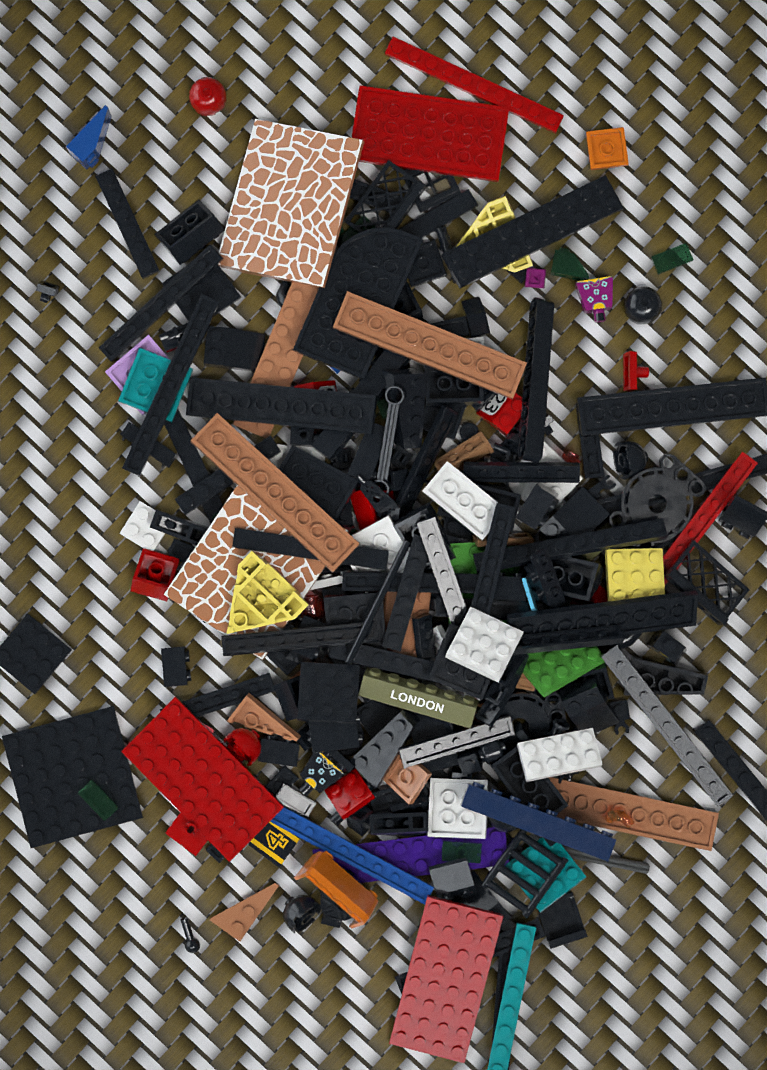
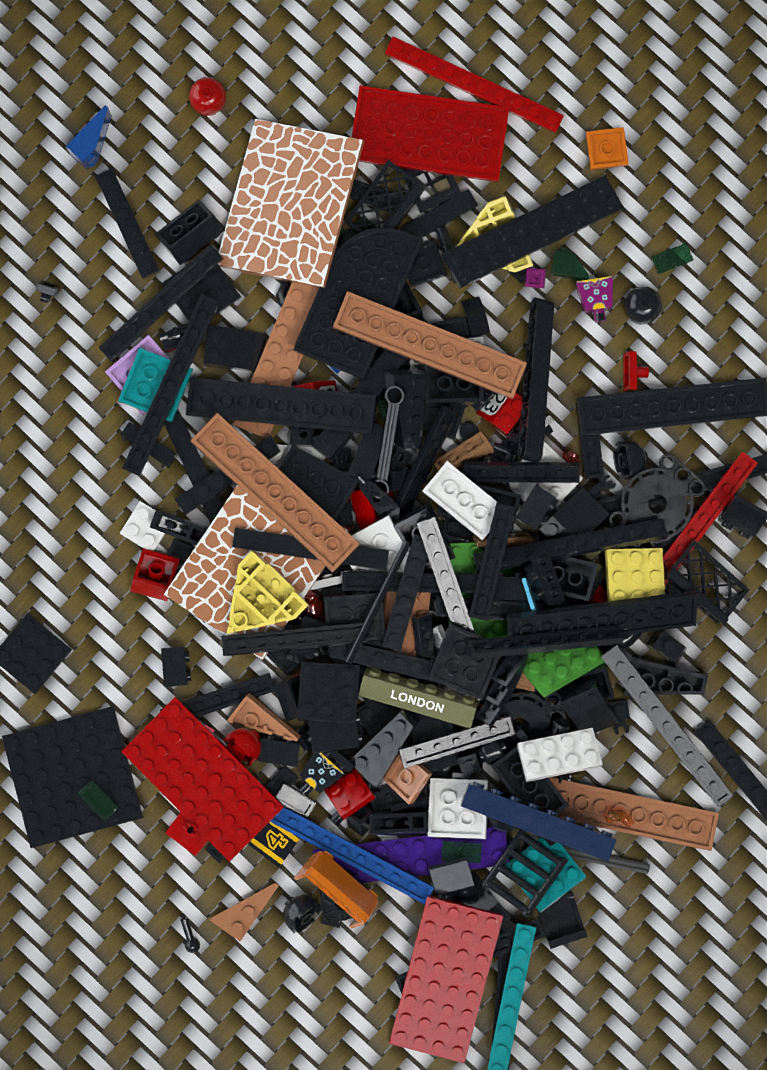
white plate [445,607,523,683] -> none

